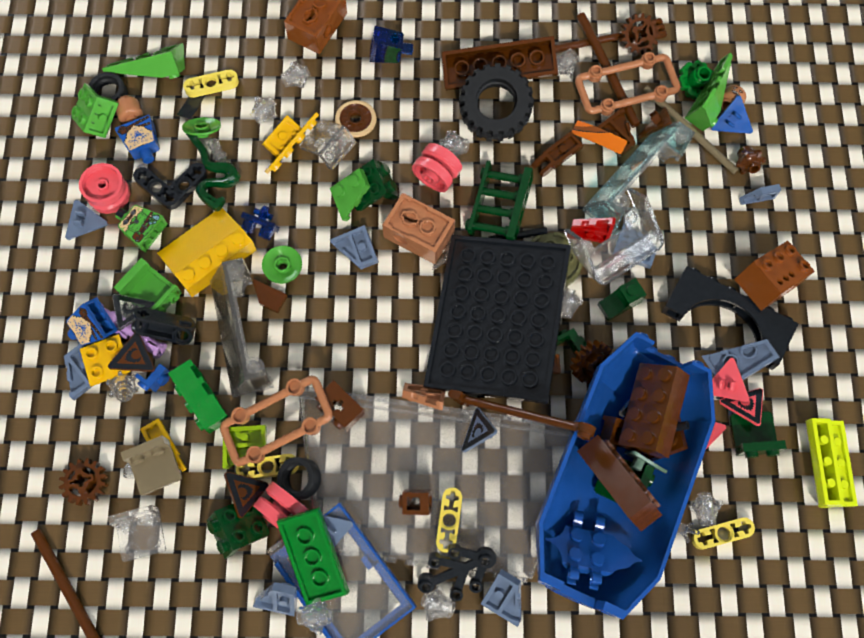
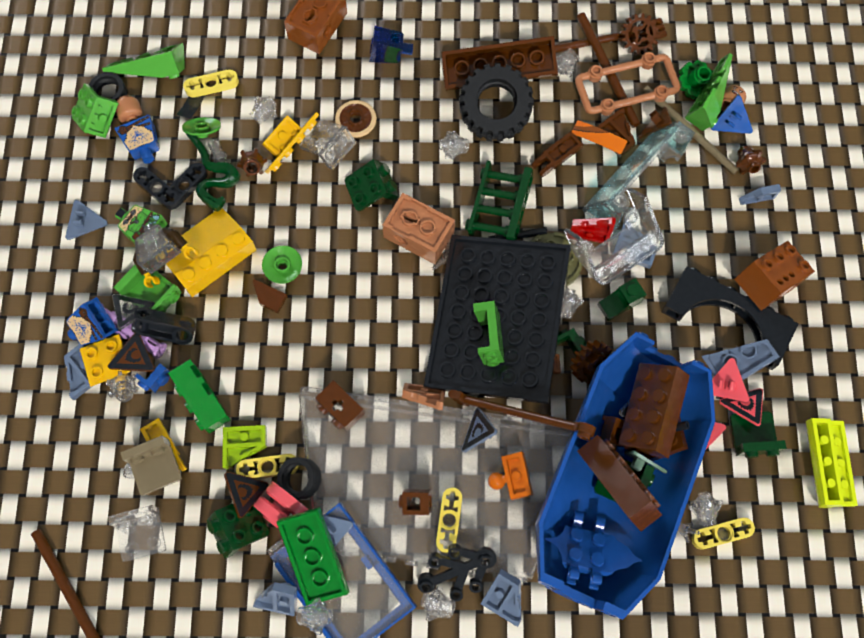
reddish brown gear [59,458,109,506] -> none
coral wheel [79,163,131,214] -> none
clear windscreen [210,258,274,397] -> none
nougat bar [220,375,333,466] -> none
clear blue hips [241,205,280,241] -> none
clear rock [281,61,311,89] -> none
bright green wing [330,168,370,222] -> none
sand blue wing [330,225,379,270] -> none
coral wheel [412,143,462,192] -> none
none -> clear torso [133,224,199,288]
none -> reddish brown rock [237,148,267,177]
none -> bright green panel [473,301,505,367]
none -> orange plate [488,451,534,500]

